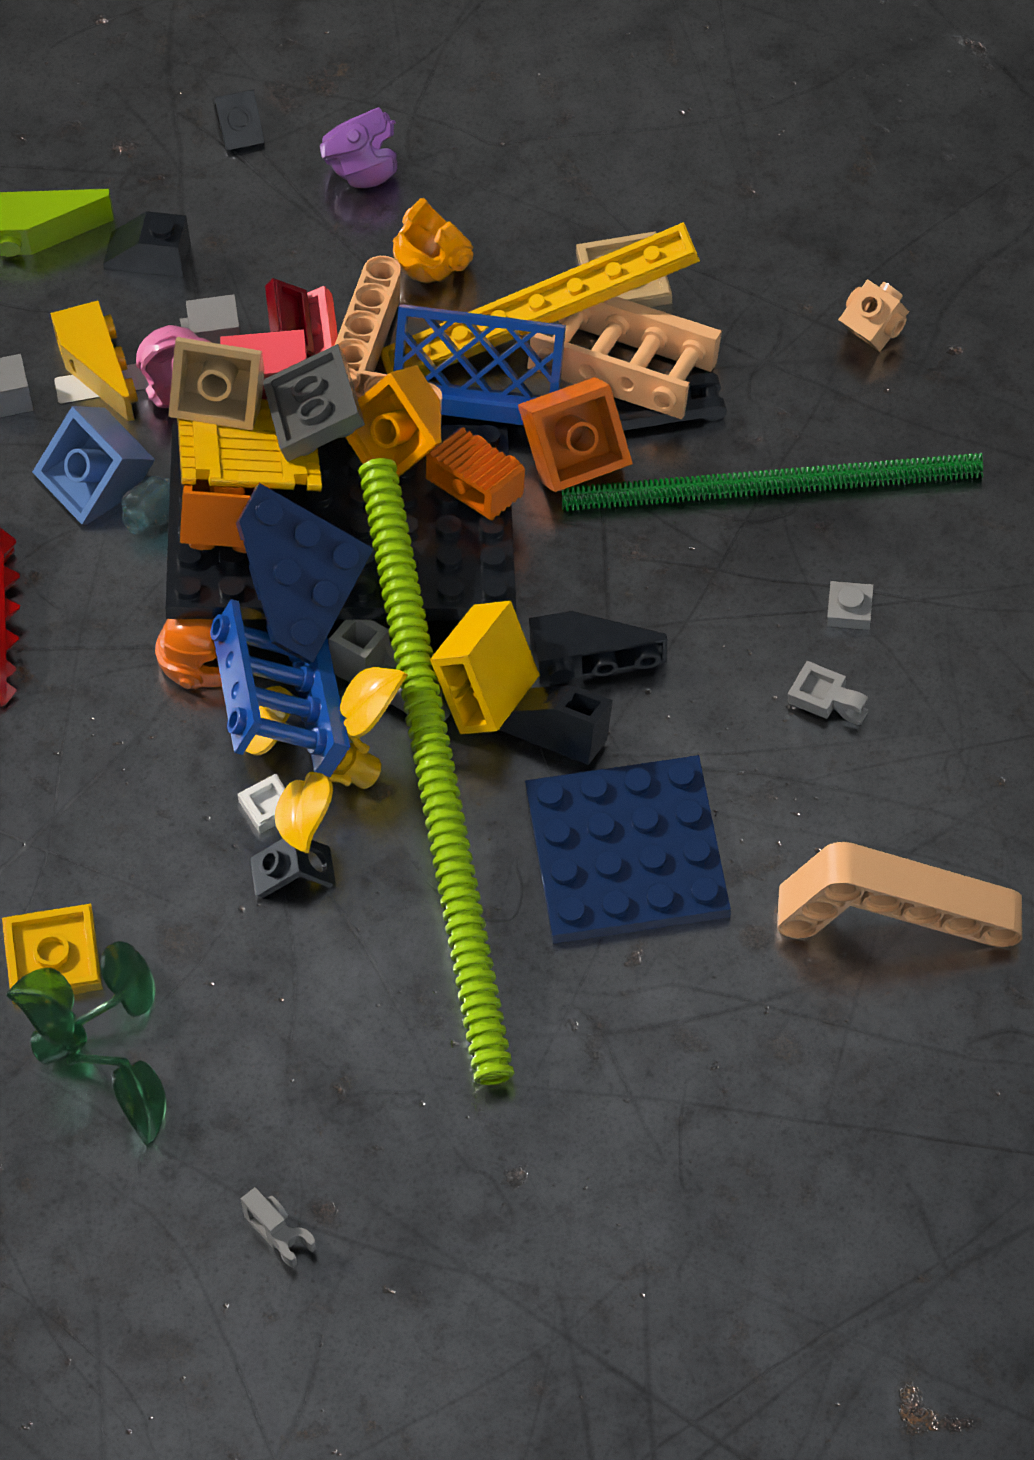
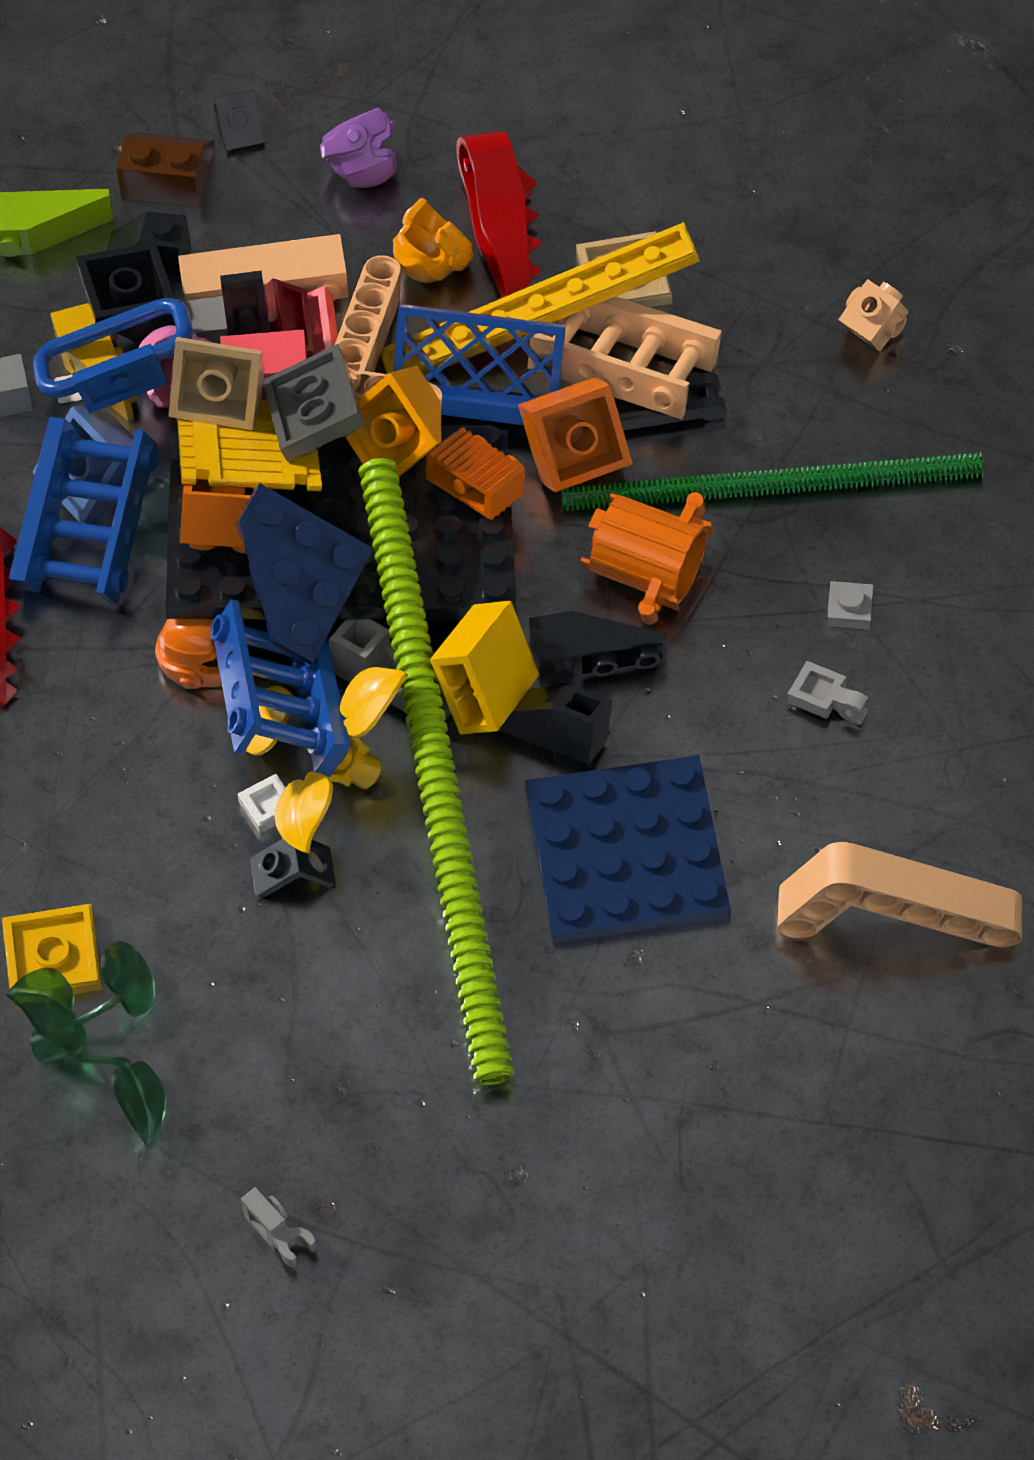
none -> blue fence [9,417,159,605]
none -> blue bar [33,298,193,414]
none -> black slope [75,242,175,342]
none -> reddish brown slope [116,132,215,207]
none -> light nougat brick [178,234,349,307]
none -> black plate [220,270,270,336]
none -> red animal [456,131,541,298]
none -> orange container [580,492,714,625]

